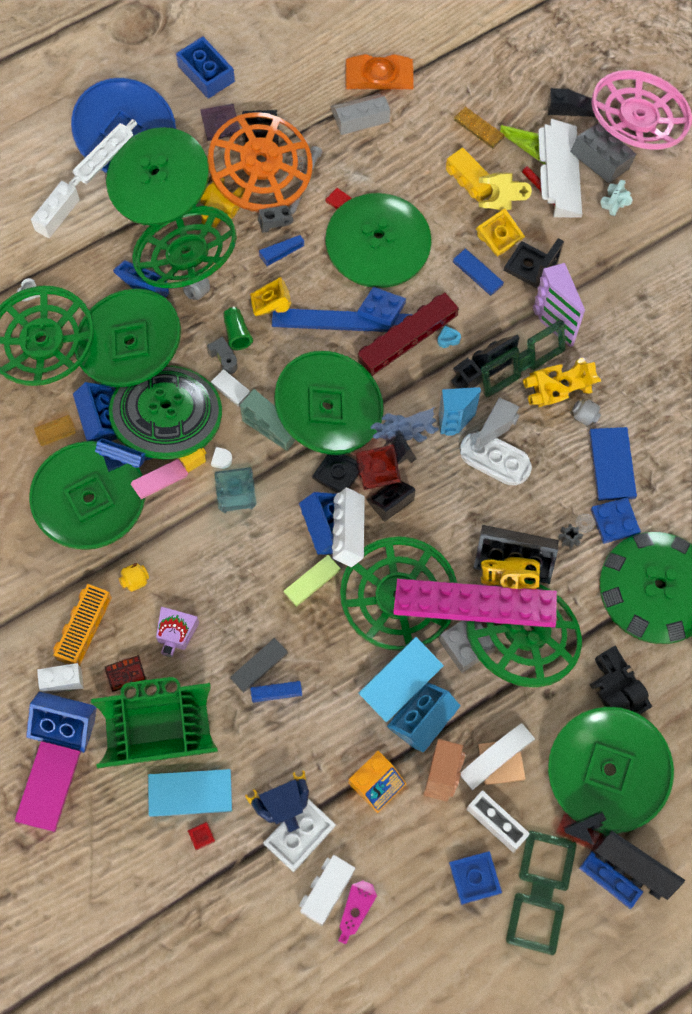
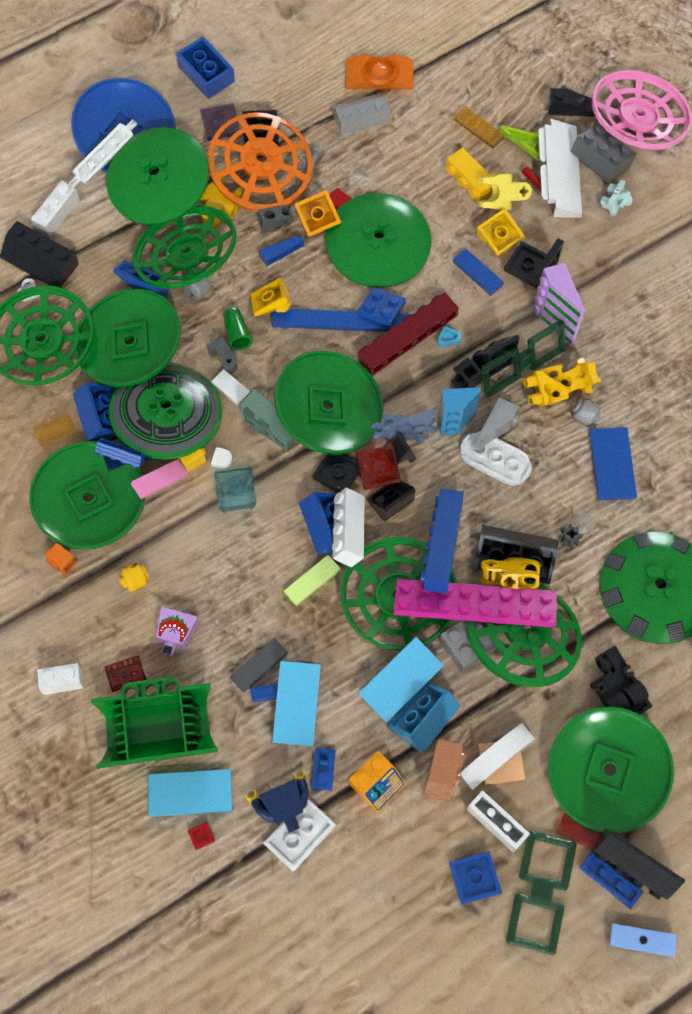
dark pink tile [15,741,81,832] -> none
blue slope [26,691,97,752] -> none
light orange brick [53,584,112,666] -> none
white brick [299,855,355,926] -> none
dark pink piece [338,881,377,944] -> none
black slope [563,811,606,845] -> none
blue plate [590,497,641,544] -> none
none -> black slope [0,221,79,288]
none -> orange window [45,543,77,577]
none -> medium azure tile [272,661,321,746]
none -> light orange slope [294,190,341,237]
none -> blue plate [312,748,336,791]
none -> blue brick [421,489,464,594]
none -> light blue tile [609,923,677,957]

